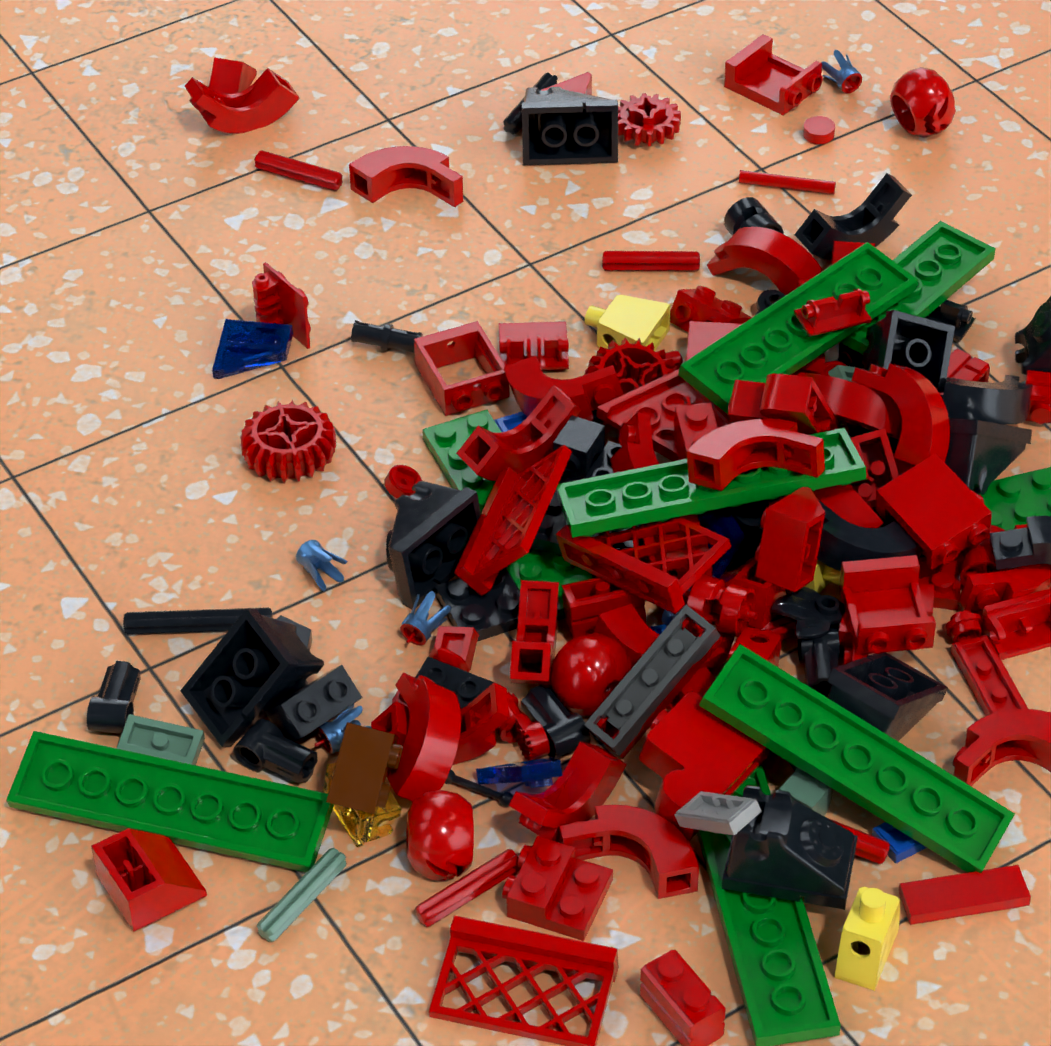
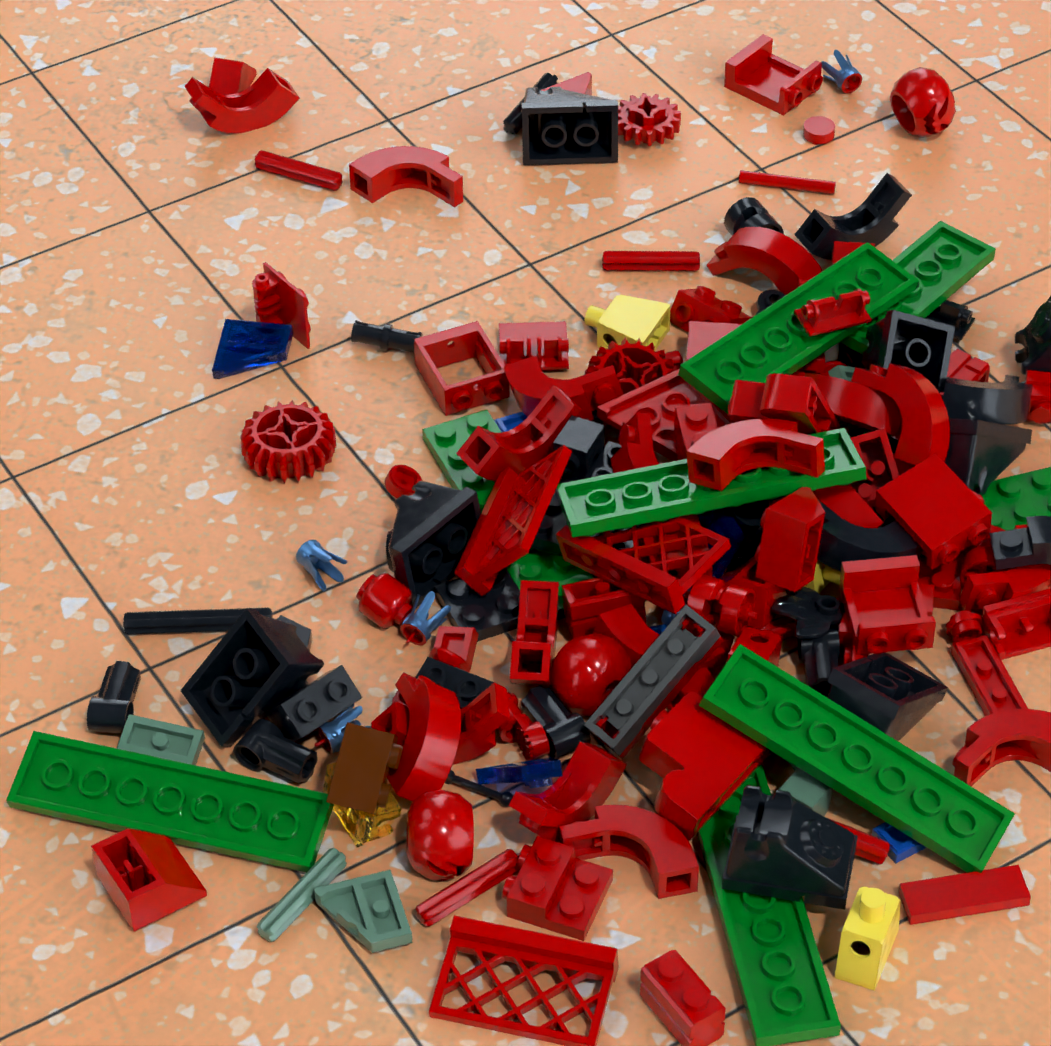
light grey plate [675,791,762,835] -> none
none -> sand green wing [314,870,413,953]
none -> red head [356,573,413,629]

